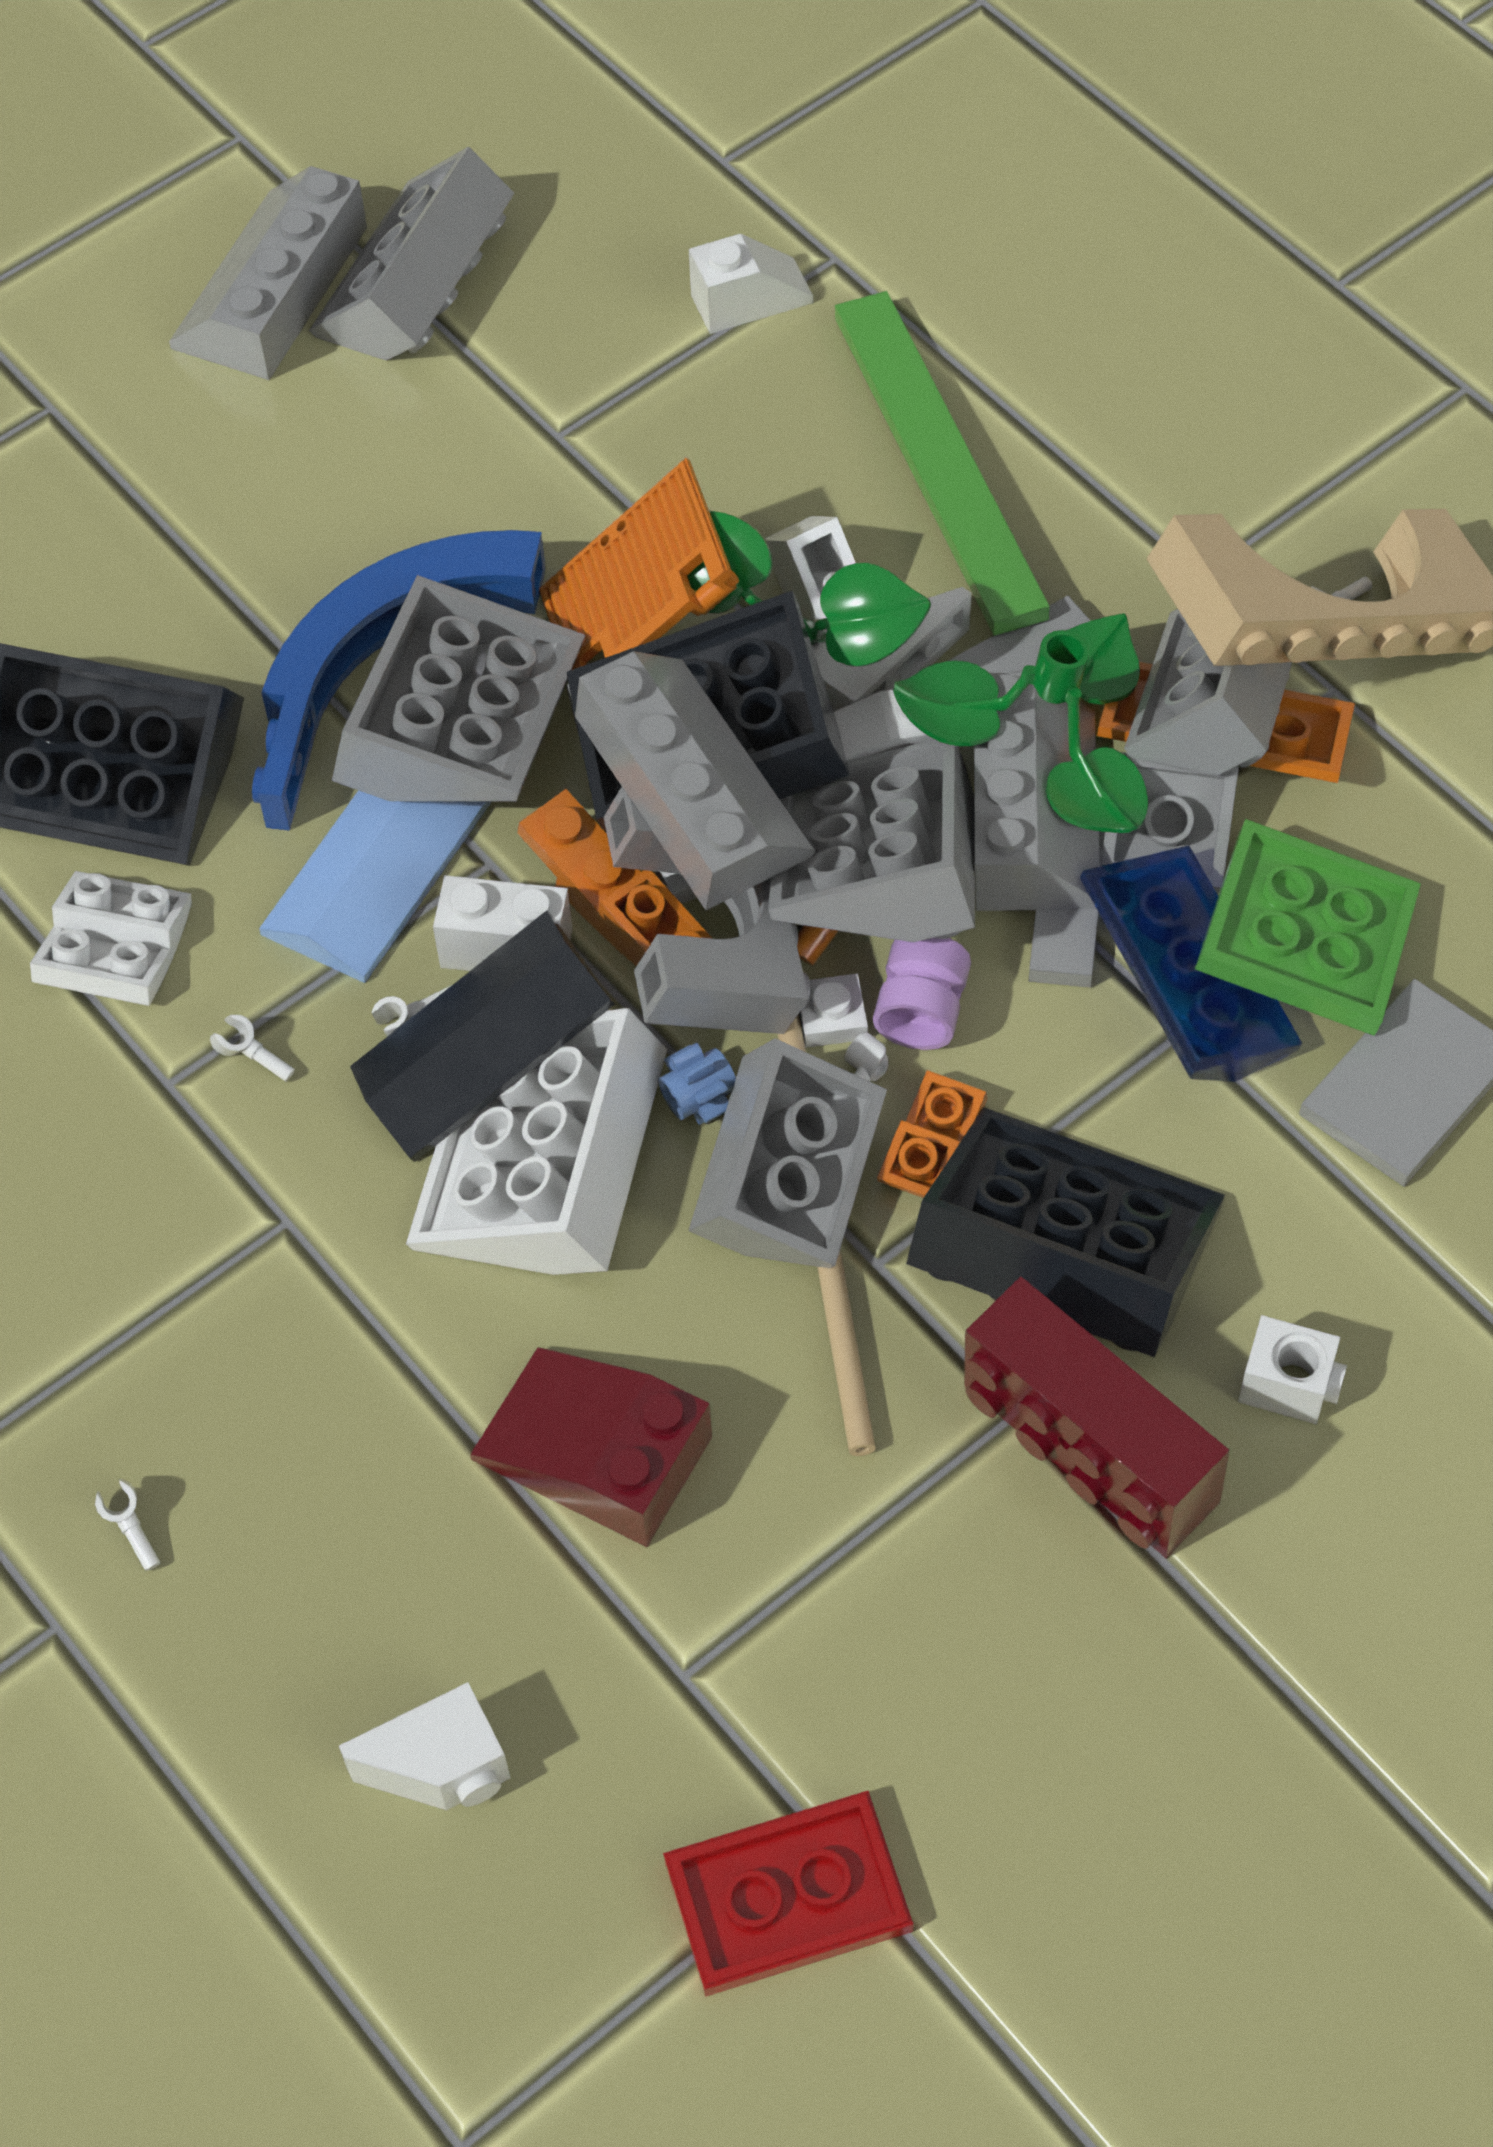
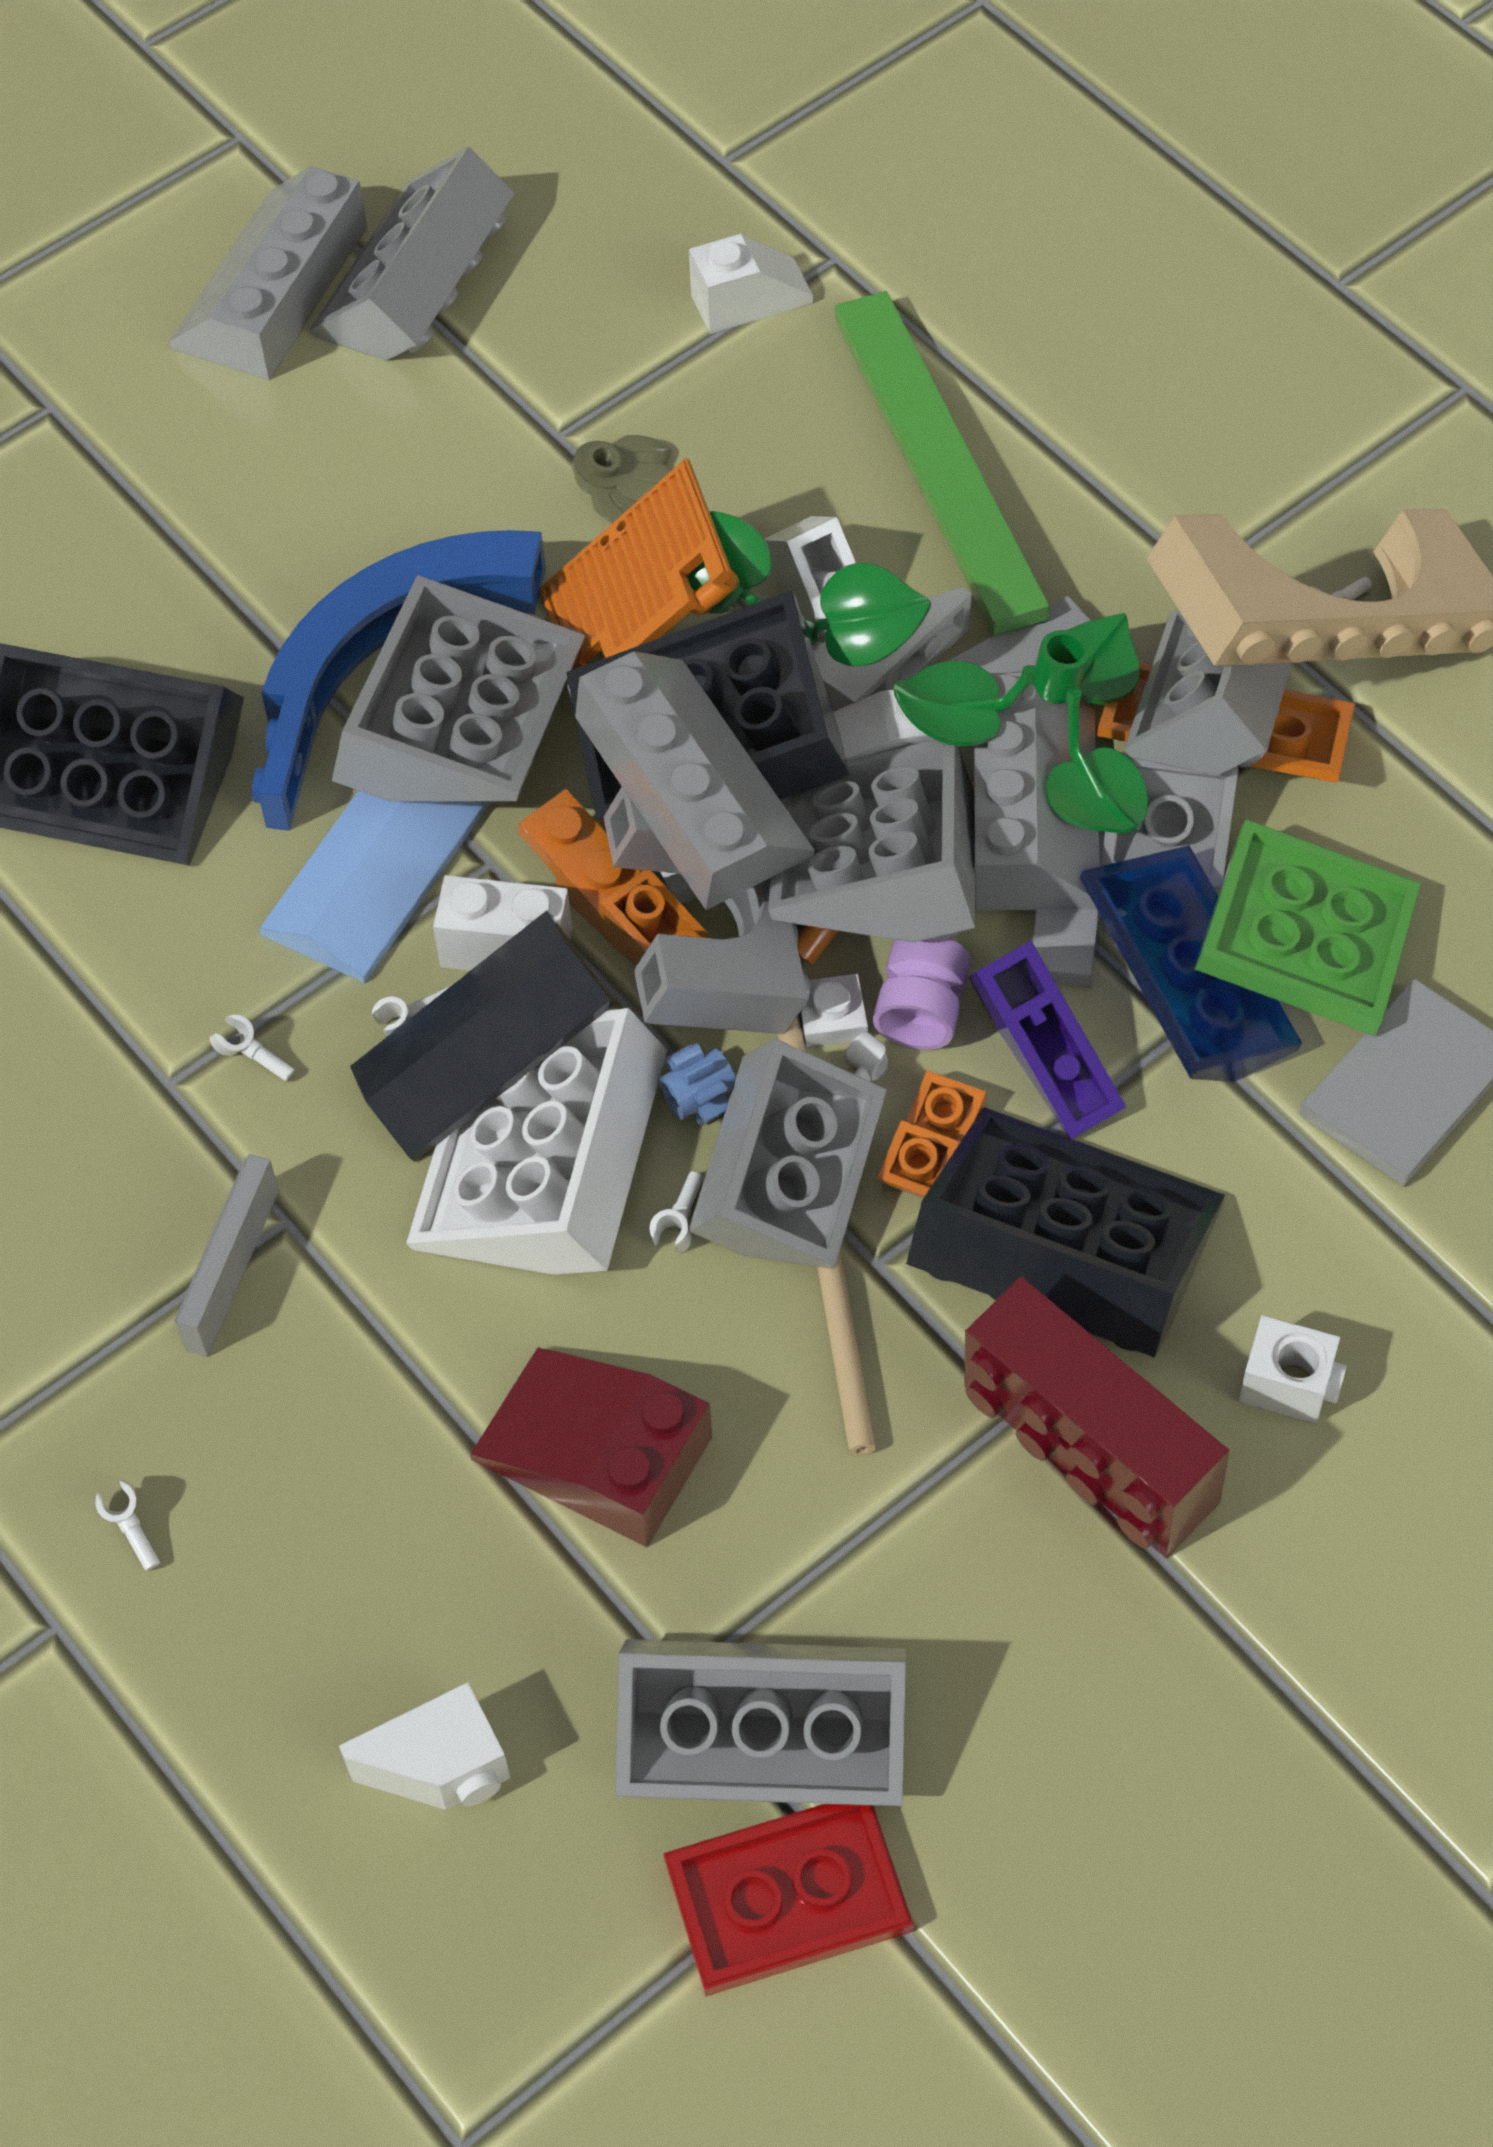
white slope [30,871,192,1006] -> none
none -> light grey tile [175,1154,279,1357]
none -> olive plate [572,435,671,523]
none -> light grey slope [615,1639,906,1806]
none -> white hand [649,1171,704,1253]
none -> dark purple slope [968,941,1126,1139]

